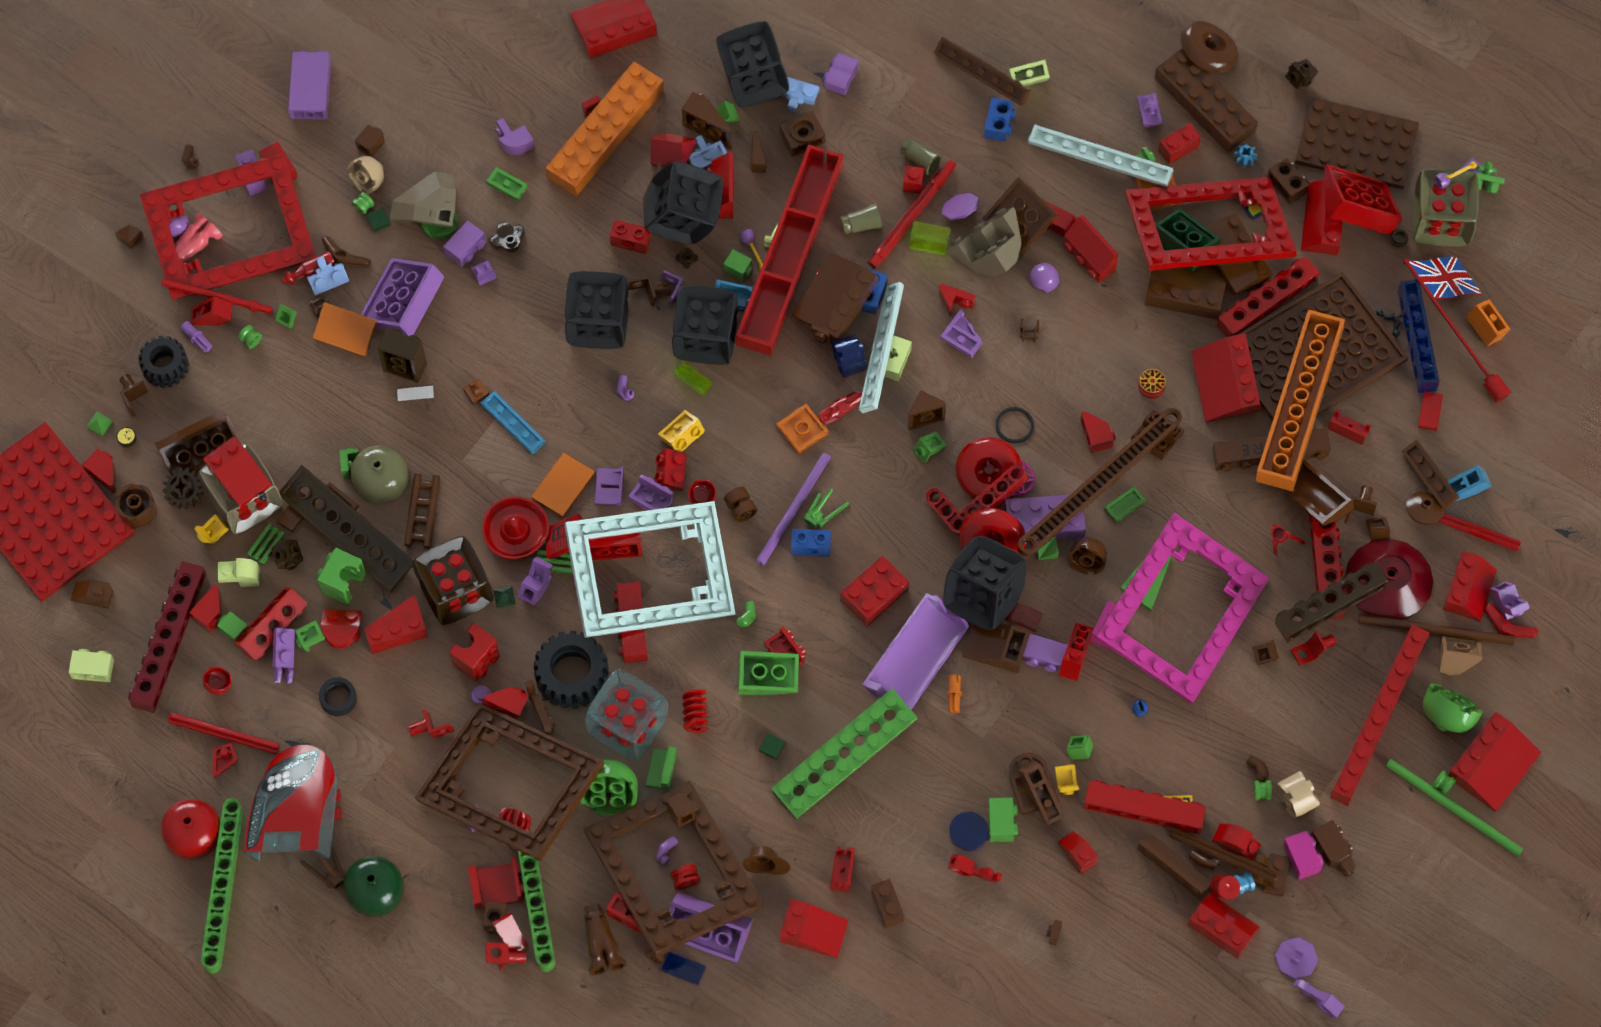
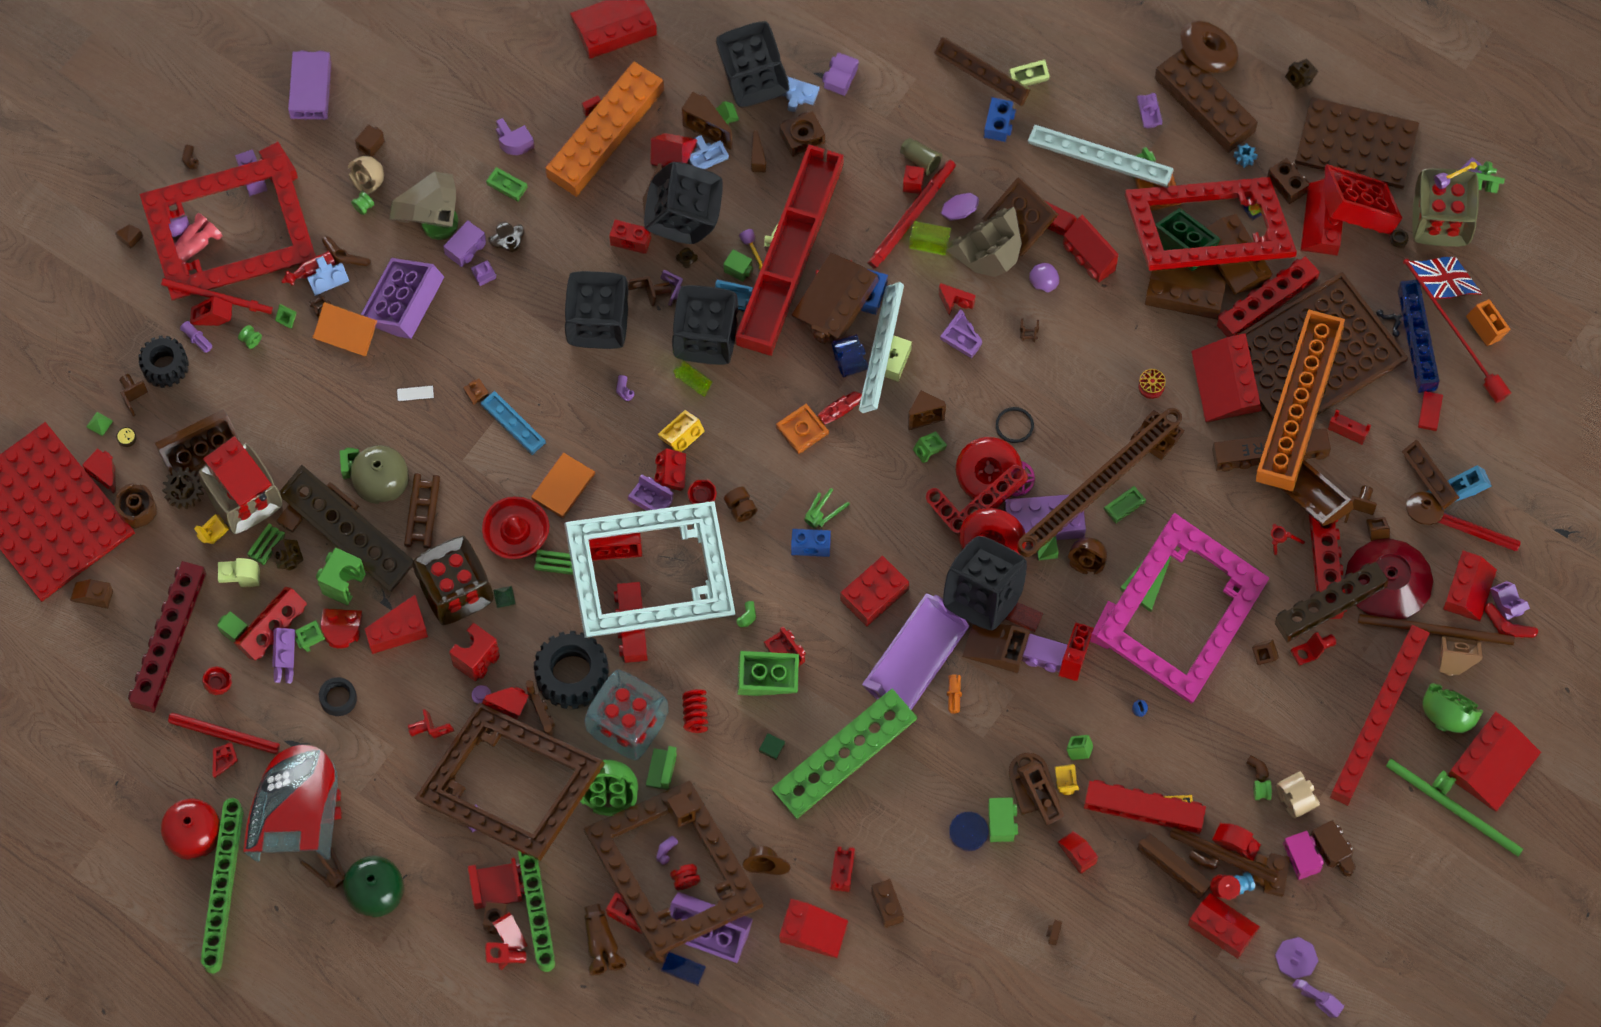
yellowish green brick [69,649,114,682] -> none
red slope [189,584,222,633] -> none
dark green tile [366,208,391,232] -> none
dark brown brick [378,328,427,383] -> none
red gear [498,808,532,831] -> none
medium lavender brick [517,557,553,605] -> none
red tile [546,513,582,560] -> none
medium lavender piece [595,466,624,506] -> none
red slope [708,152,734,219] -> none
medium lavender piece [756,453,831,566] -> none
olive plant [841,203,882,234] -> none
red piece [947,854,1002,882] -> none
red slope [1080,411,1116,453] -> none
red brick [1158,123,1201,164] -> none

